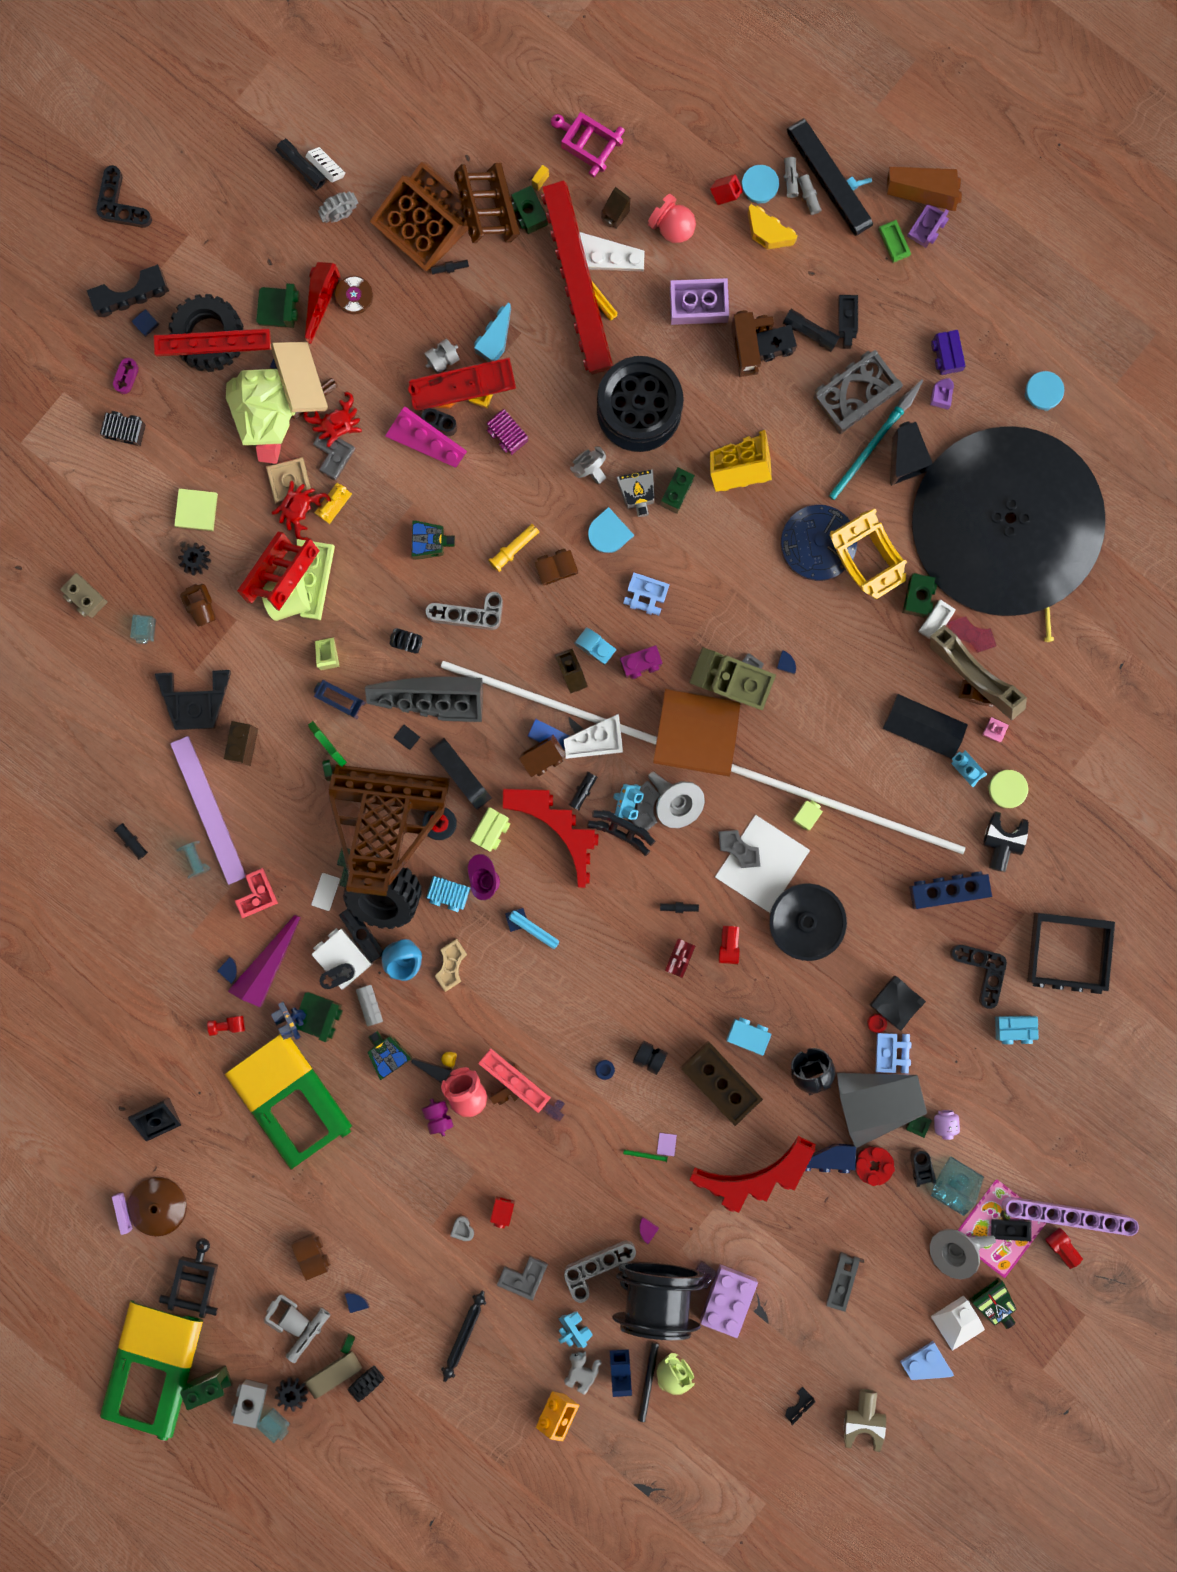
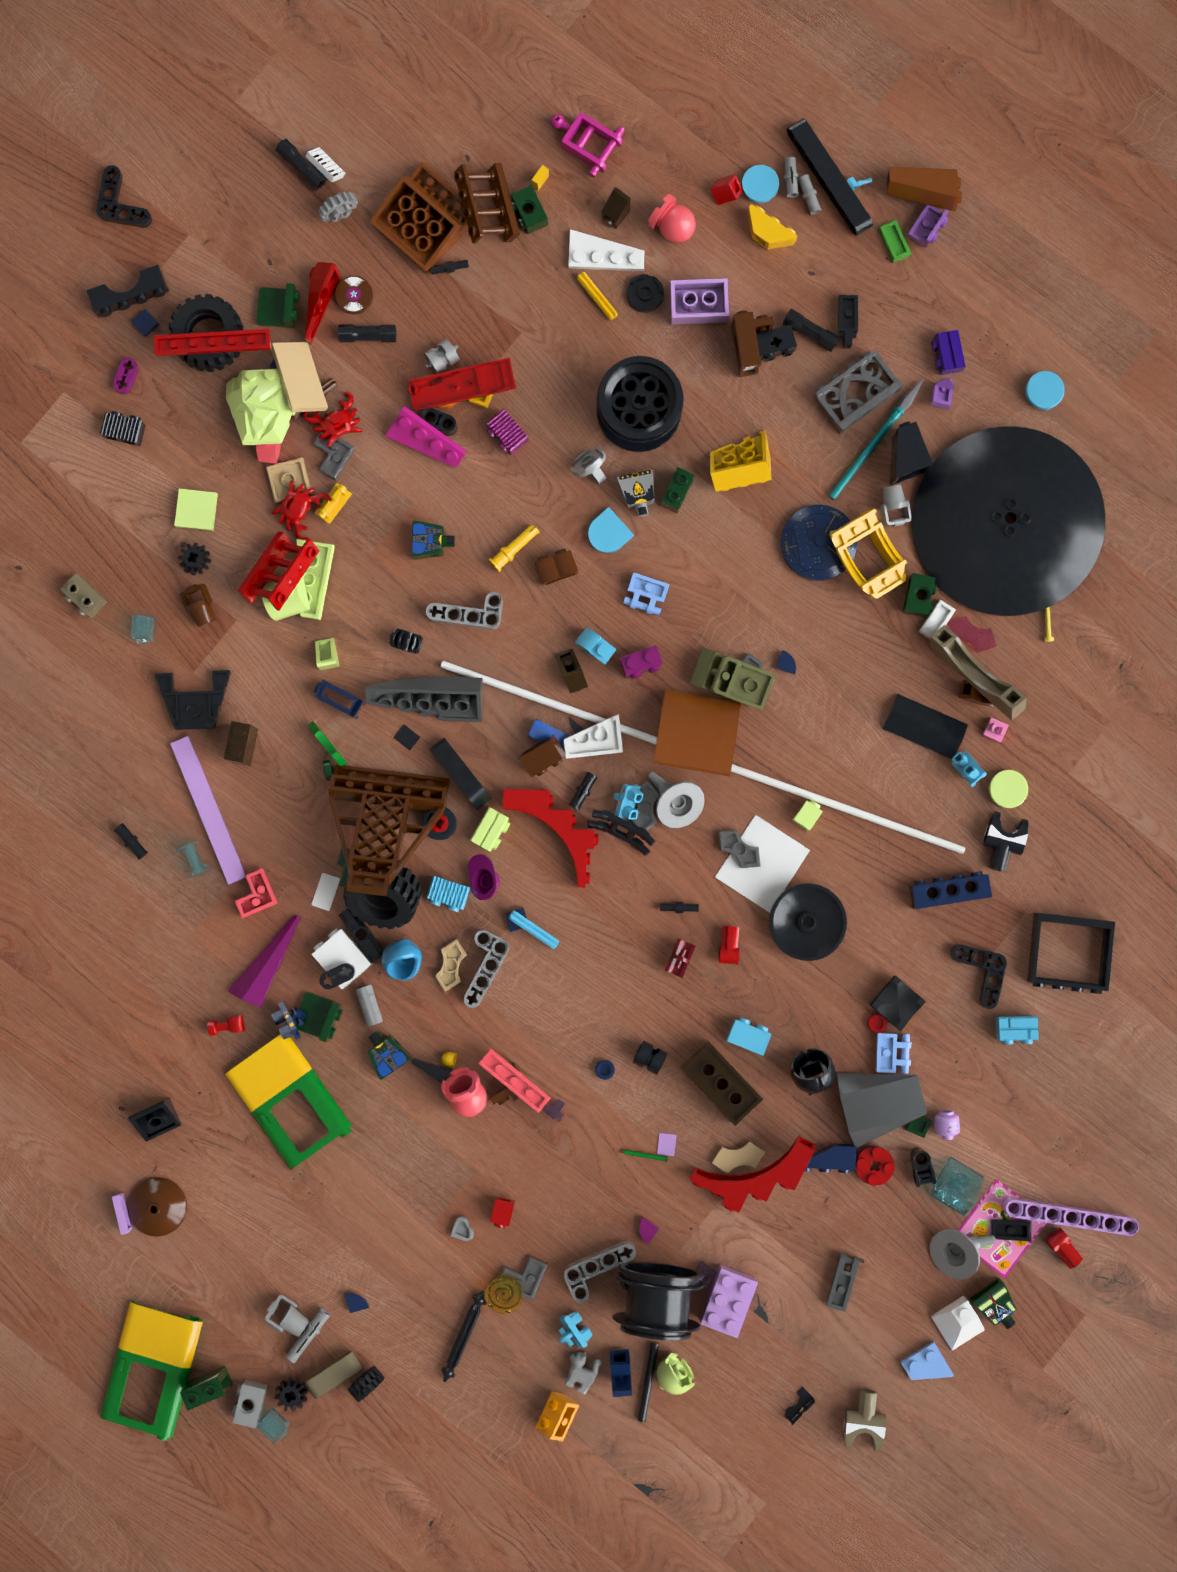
black piece [159,1238,218,1318] -> none
dark blue tile [218,957,237,984] -> none
reddish brown brick [291,1233,331,1281] -> none
dark green tile [340,1333,355,1354] -> none
magenta wheel [421,1098,454,1137] -> none
medium azure slope [474,303,511,362] -> none
red brick [541,180,613,375] -> none
none -> black axle [338,324,397,342]
none -> light grey beam [464,930,509,1008]
none -> clear yellow tile [484,1275,524,1314]
none -> black tile [626,274,664,313]
none -> tan tile [712,1141,765,1174]
none -> light grey piece [880,485,912,527]

